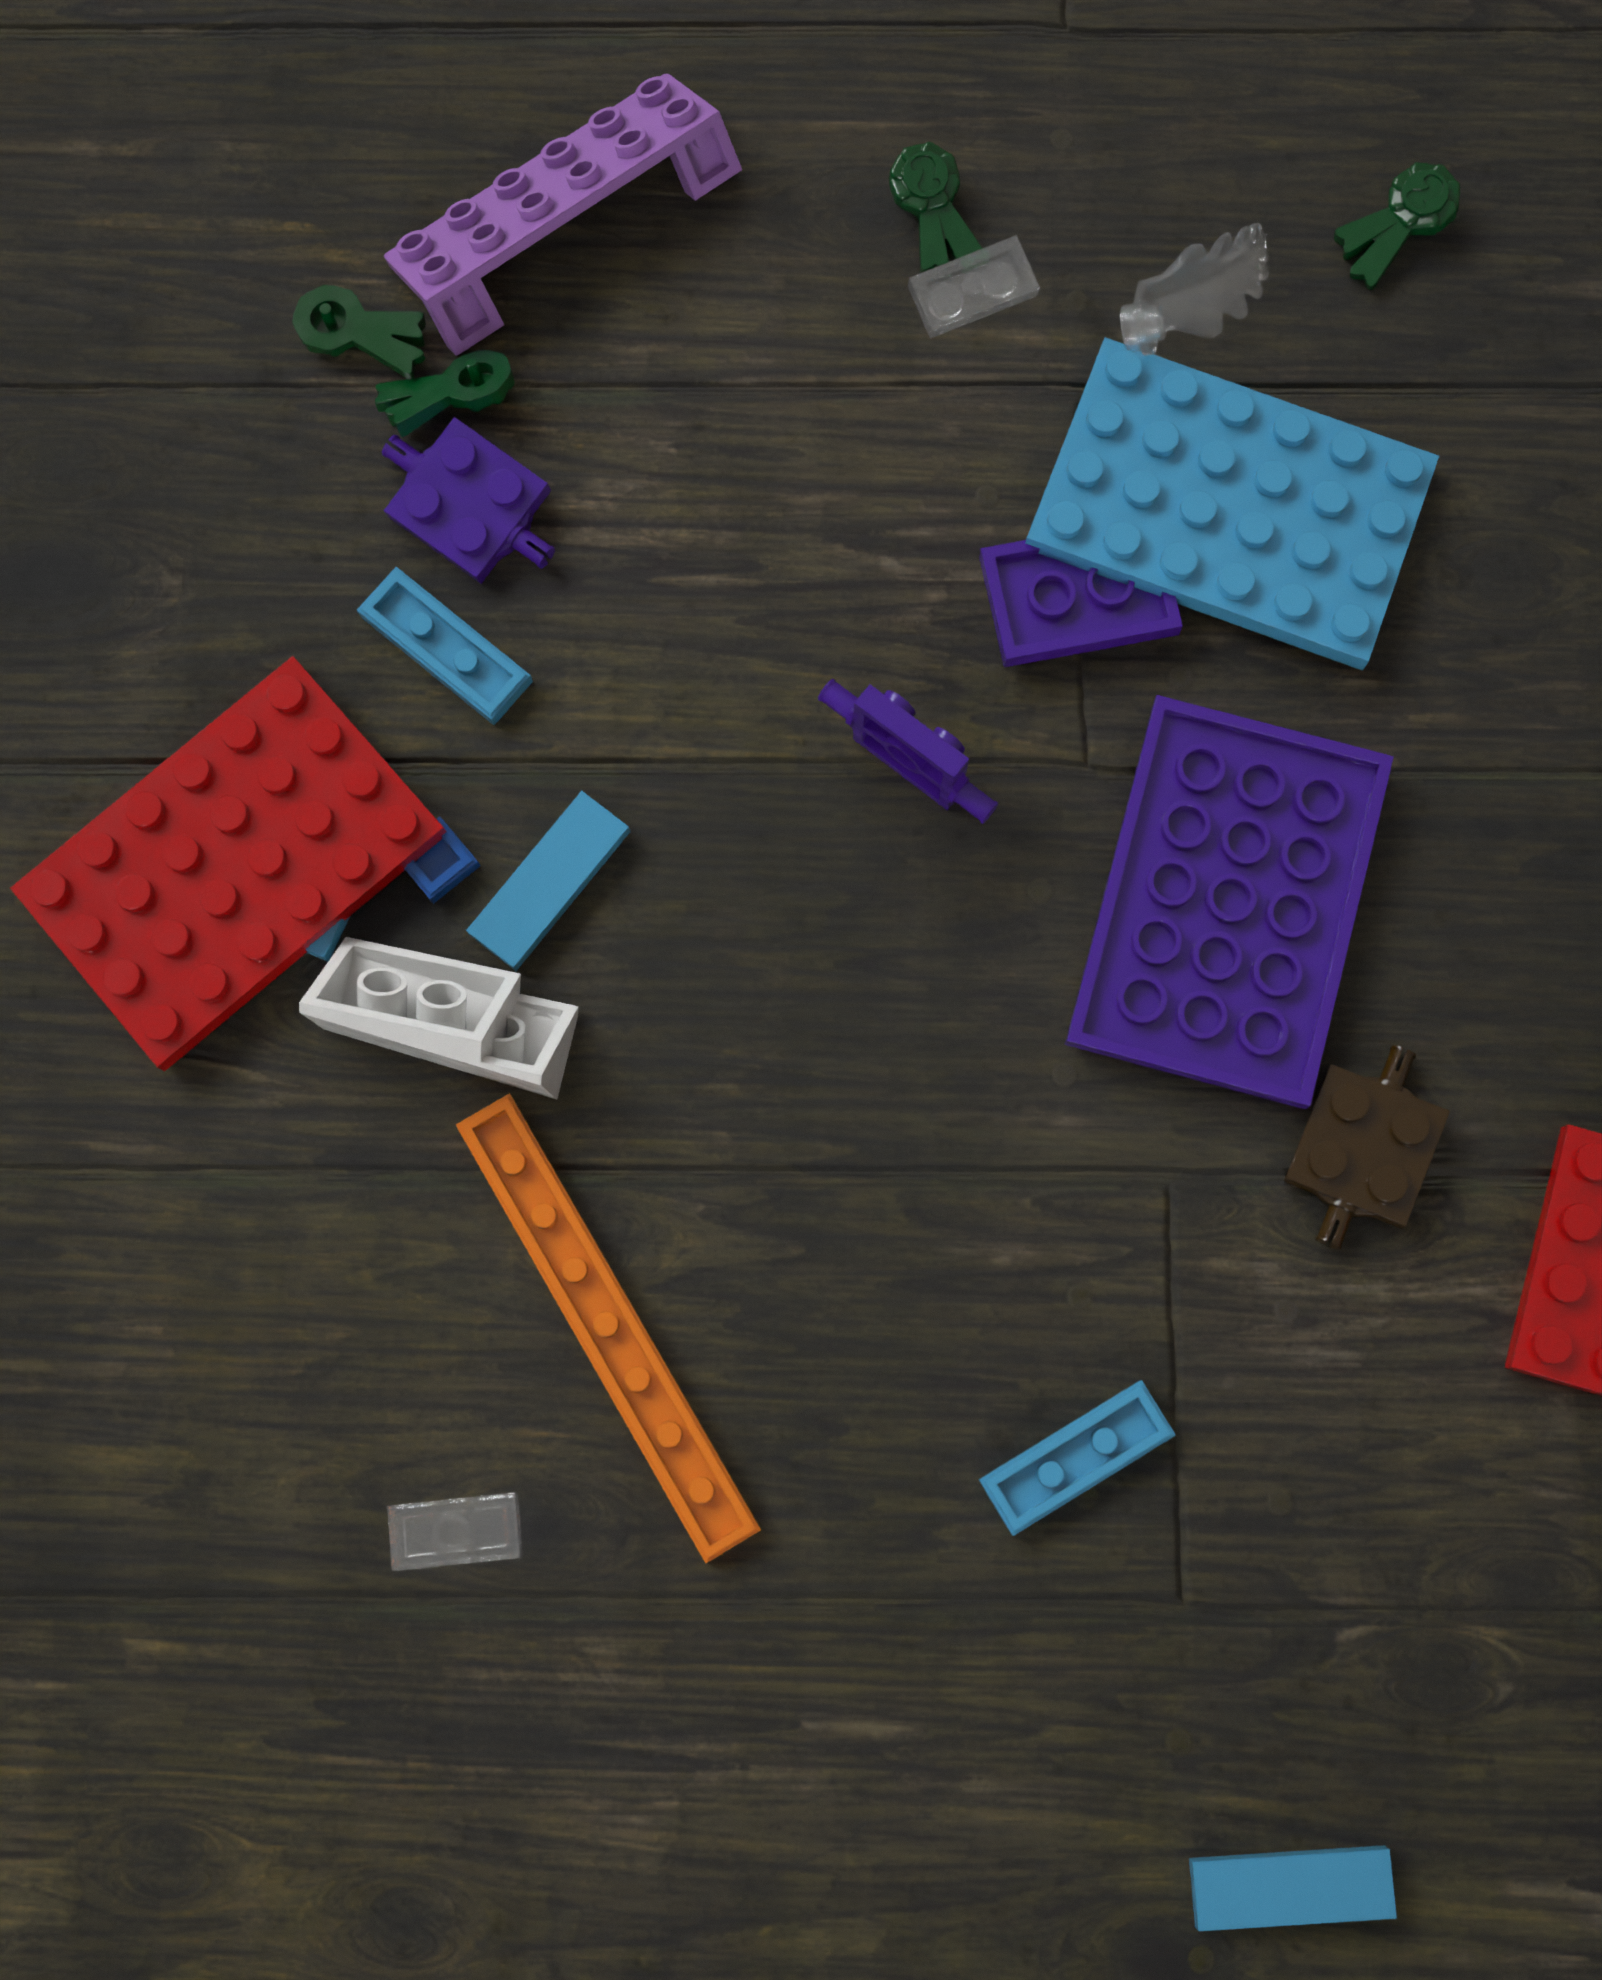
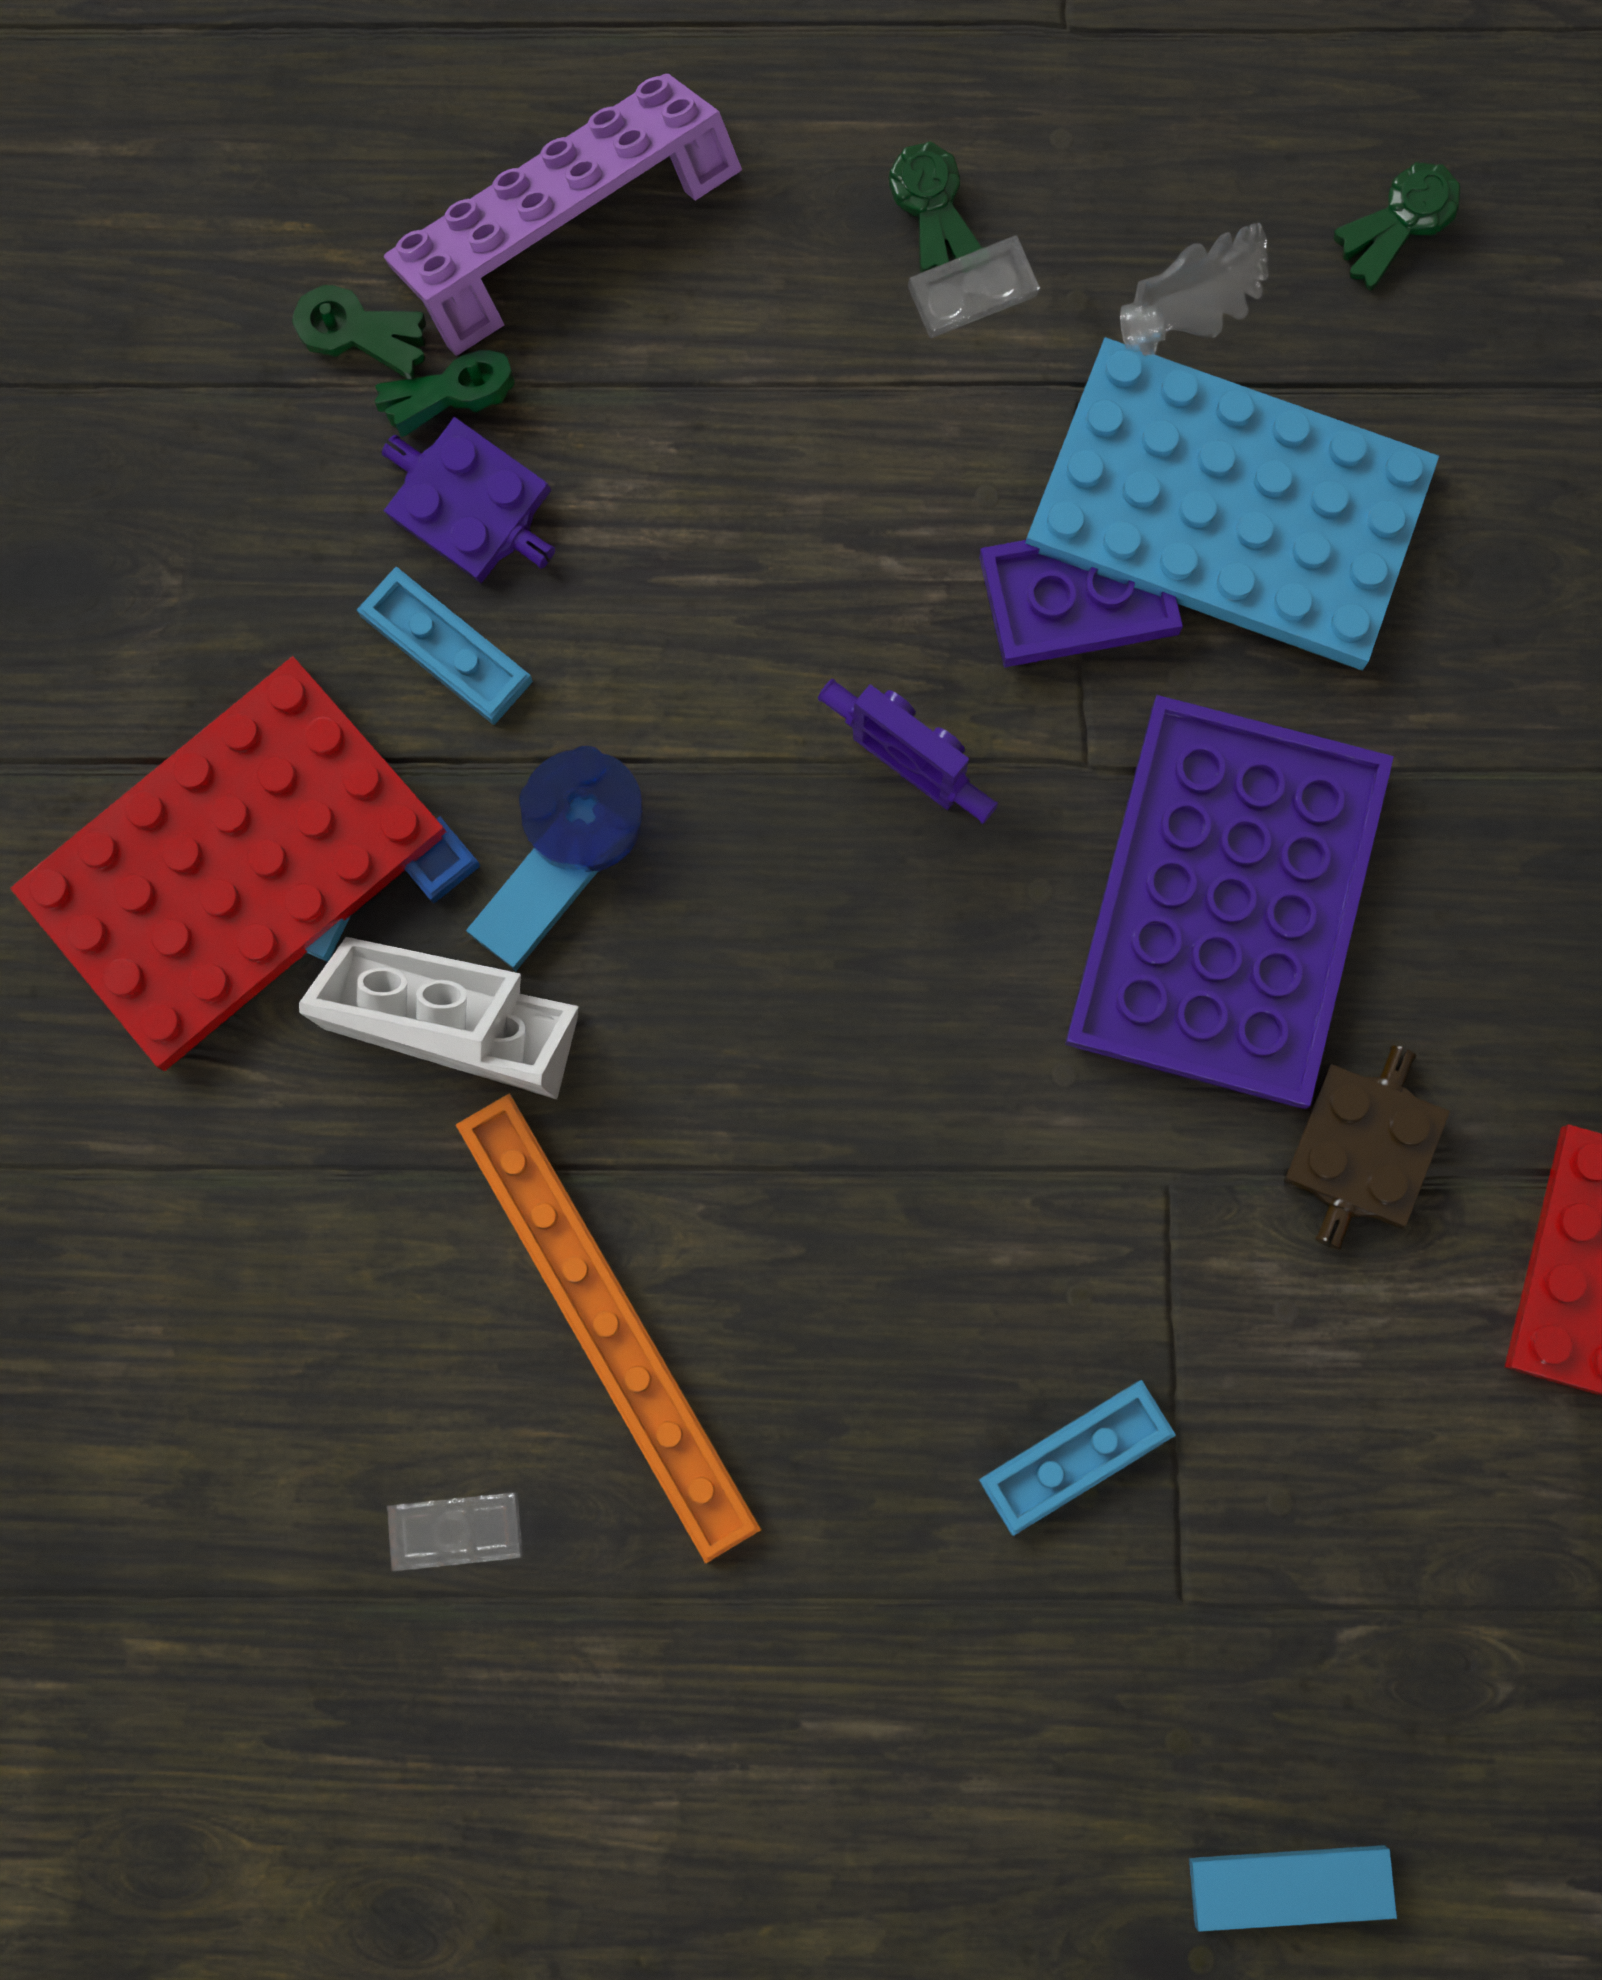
none -> clear blue plate [519,746,643,872]

